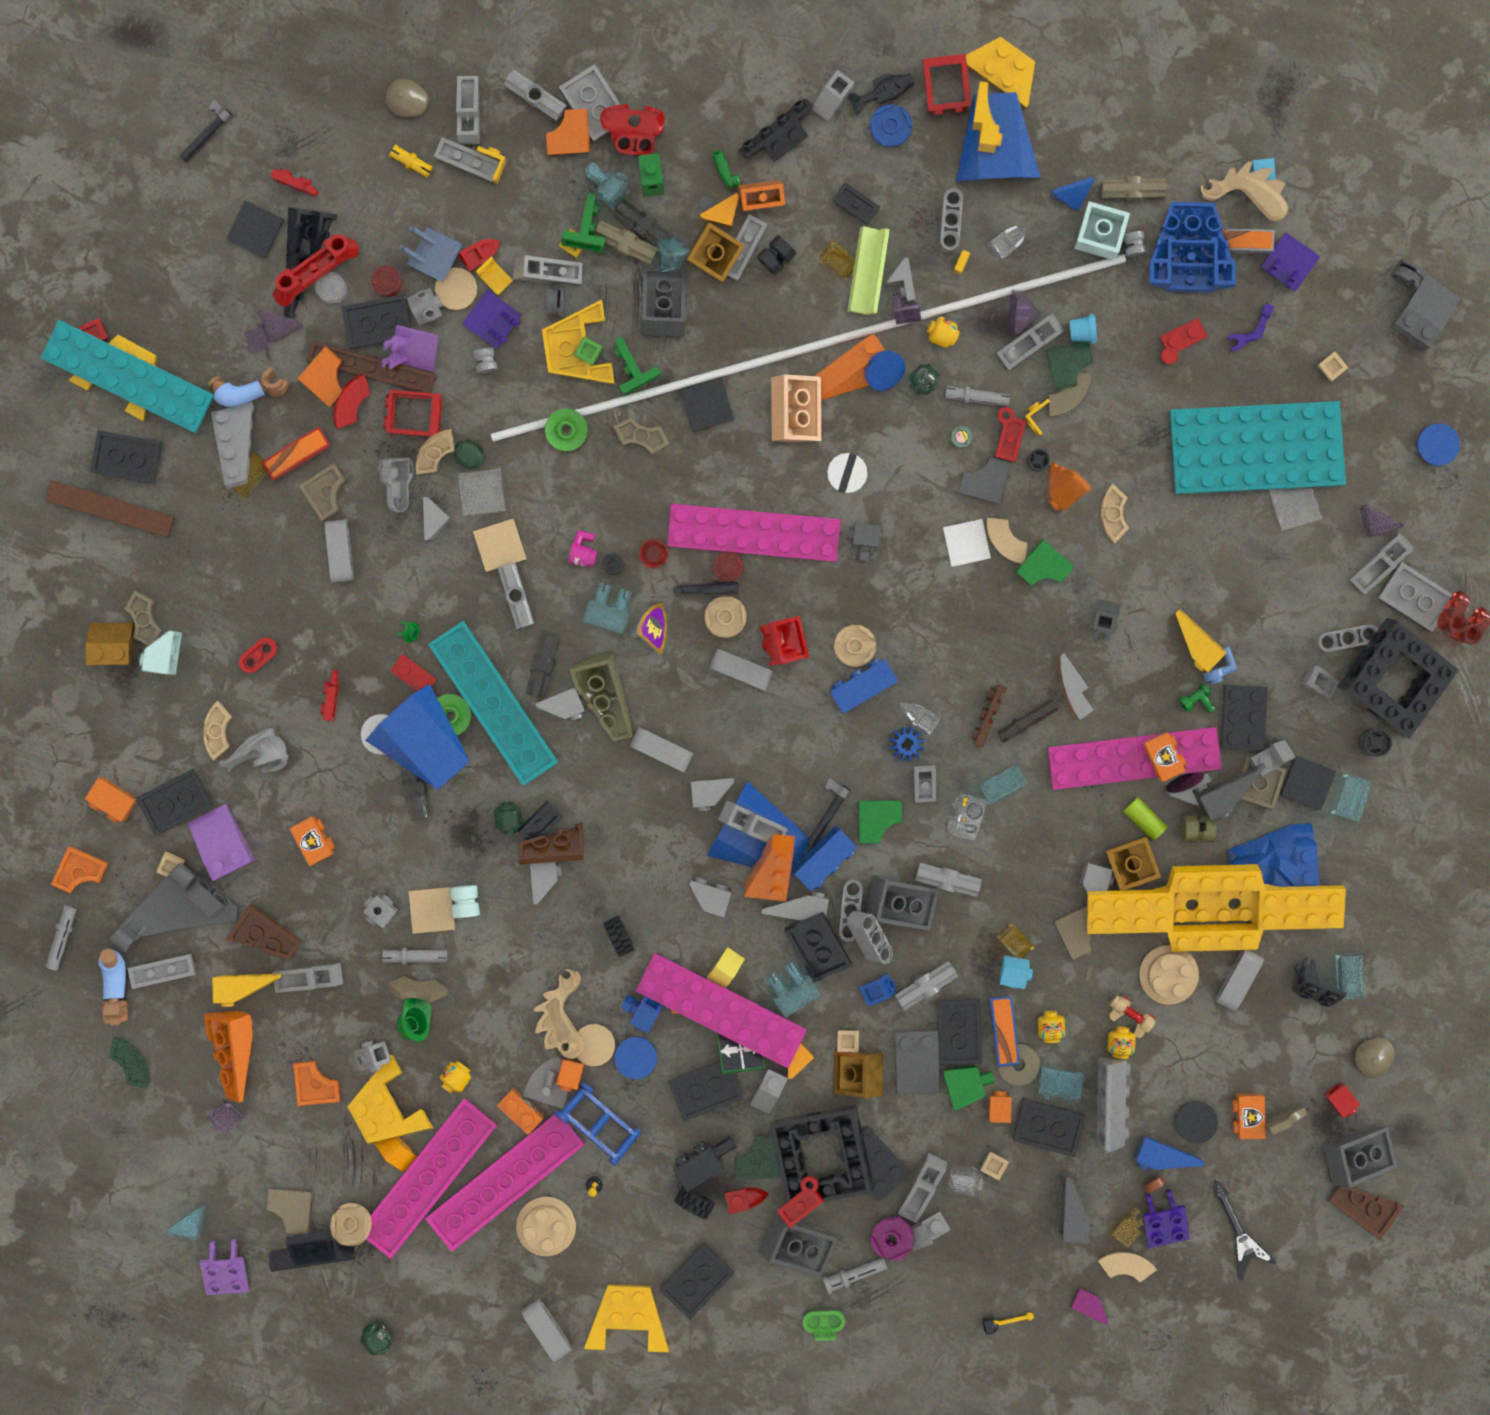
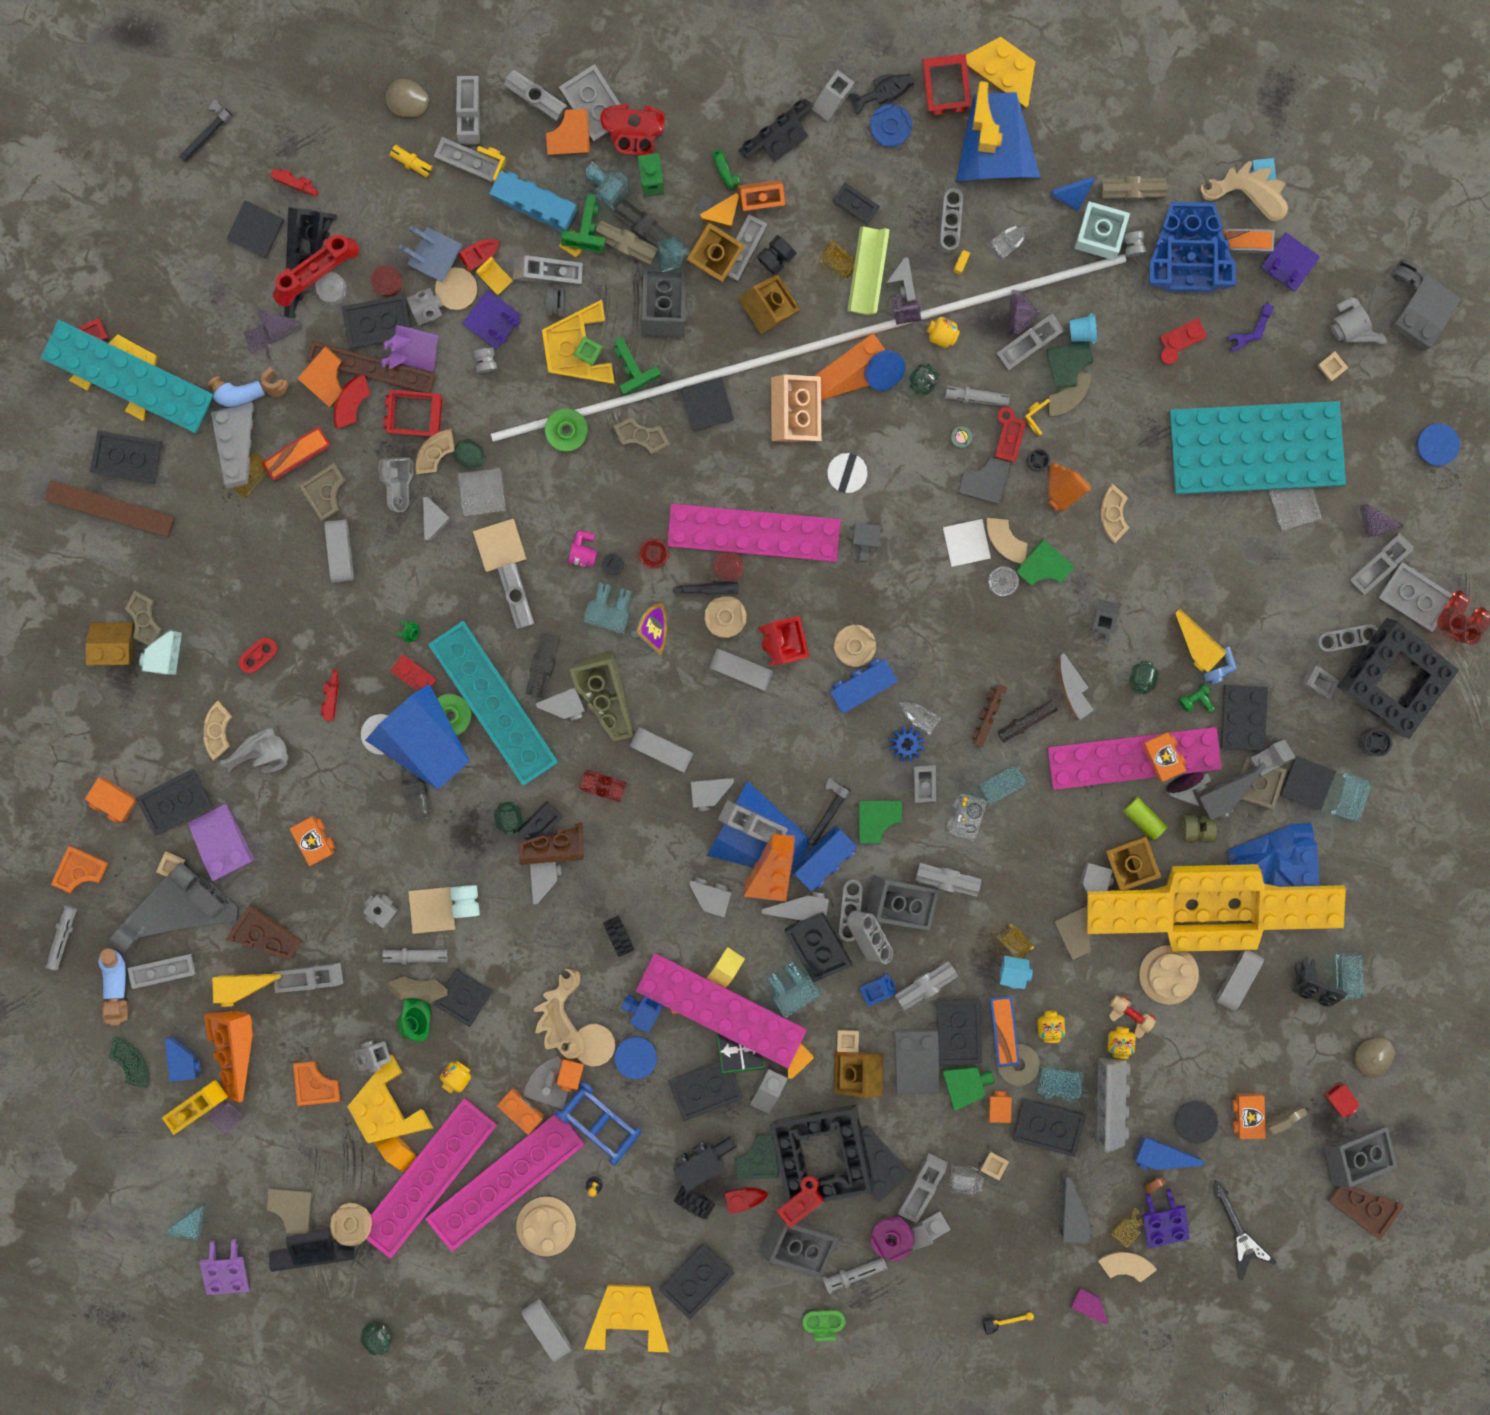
none -> yellow slope [162,1080,228,1135]
none -> blue slope [165,1036,202,1082]
none -> black tile [434,968,493,1027]
none -> dark azure wedge [489,171,578,233]
none -> clear red piece [580,770,627,803]
none -> pearl gold slope [738,274,801,335]
none -> clear wheel [988,566,1019,597]
none -> clear green head [1129,661,1159,694]
none -> light grey piece [1331,297,1388,345]

